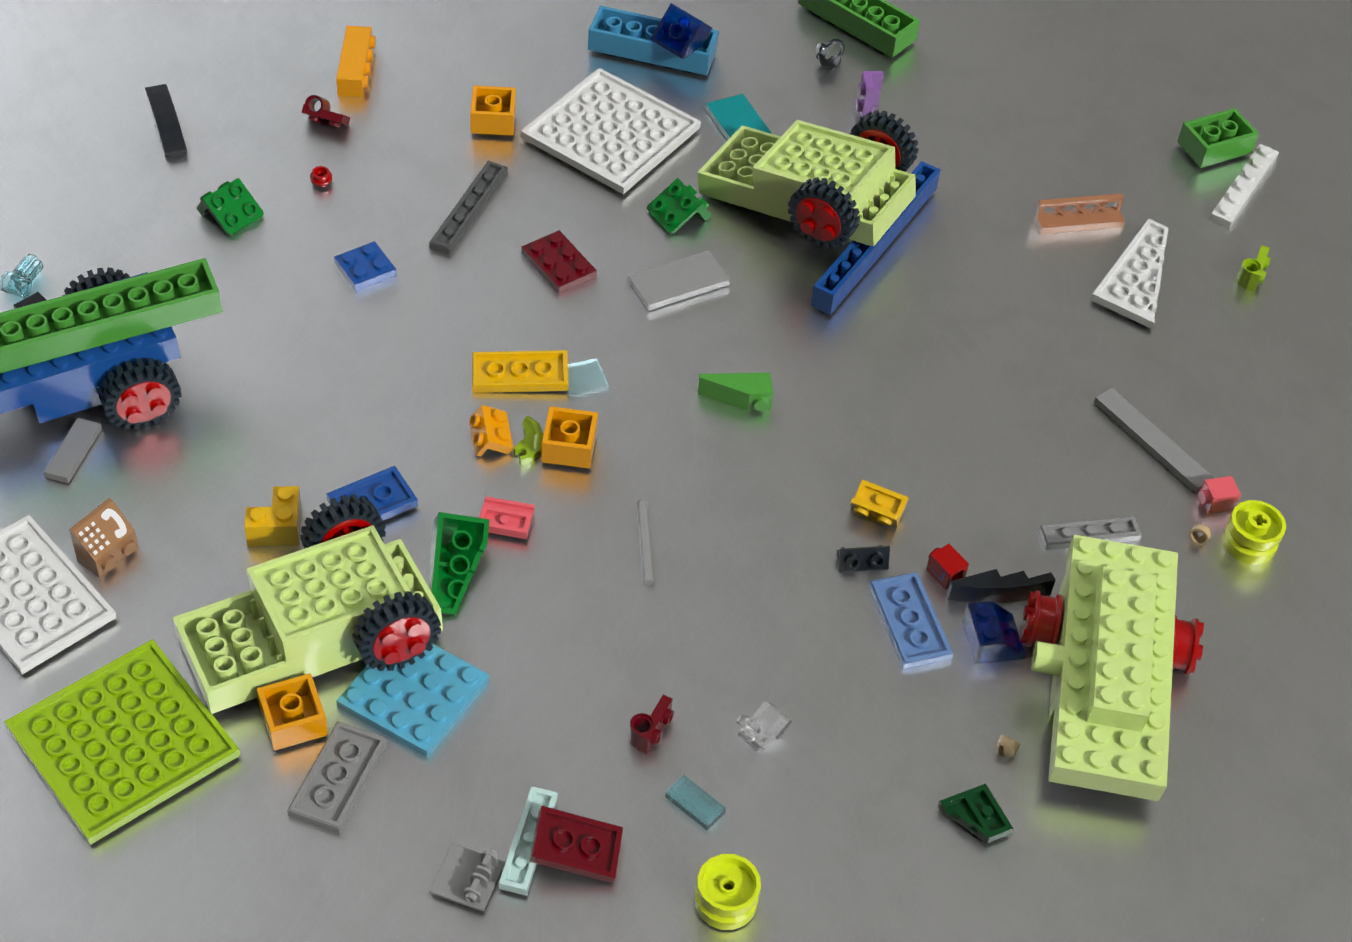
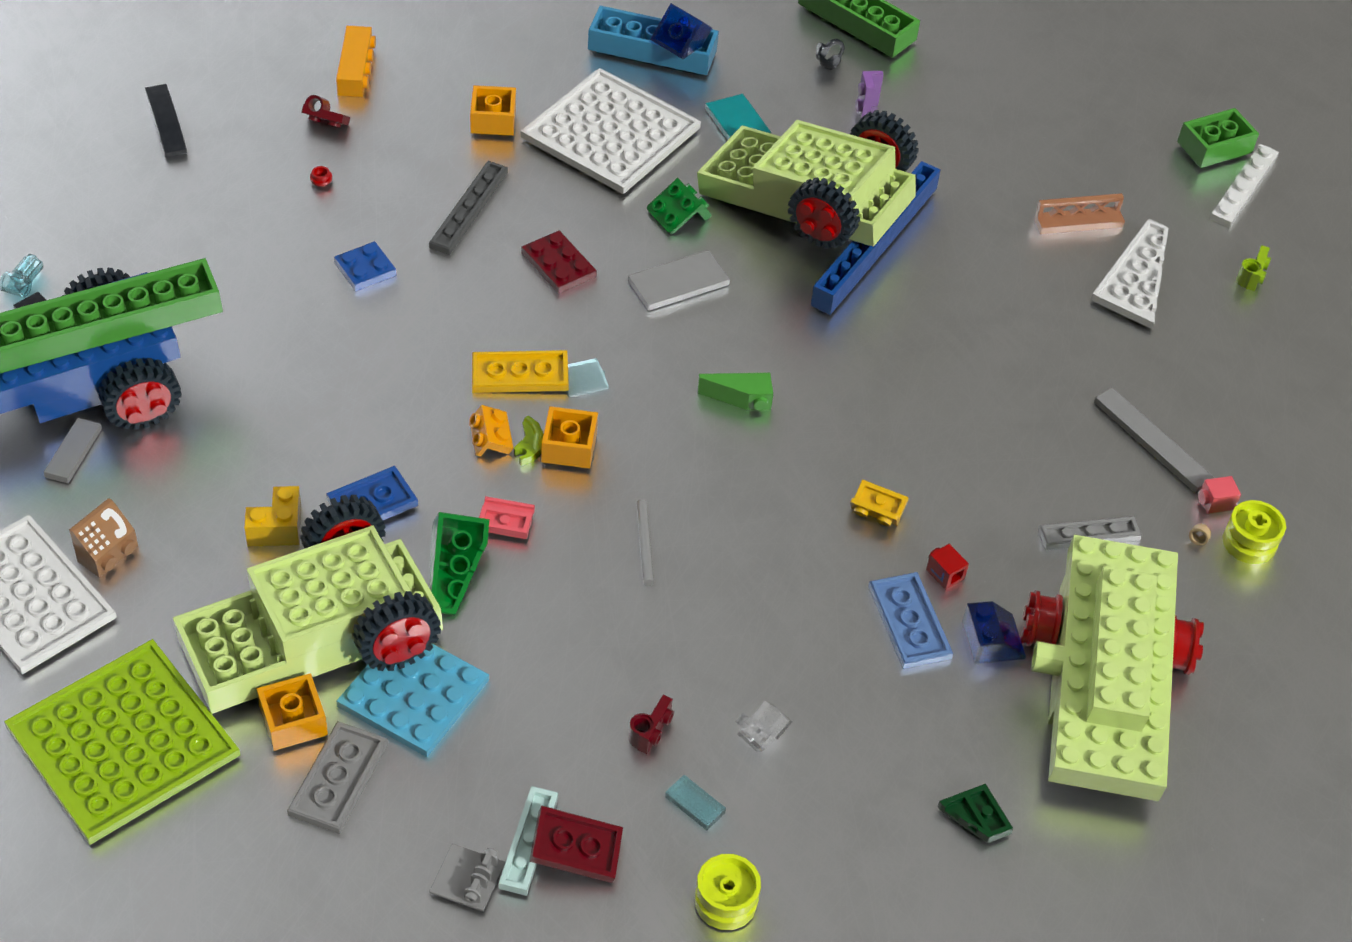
green bracket [196,177,264,236] -> none
black hinge [836,545,890,572] -> none
black slope [946,569,1056,603] -> none
tan hinge [996,735,1021,758] -> none

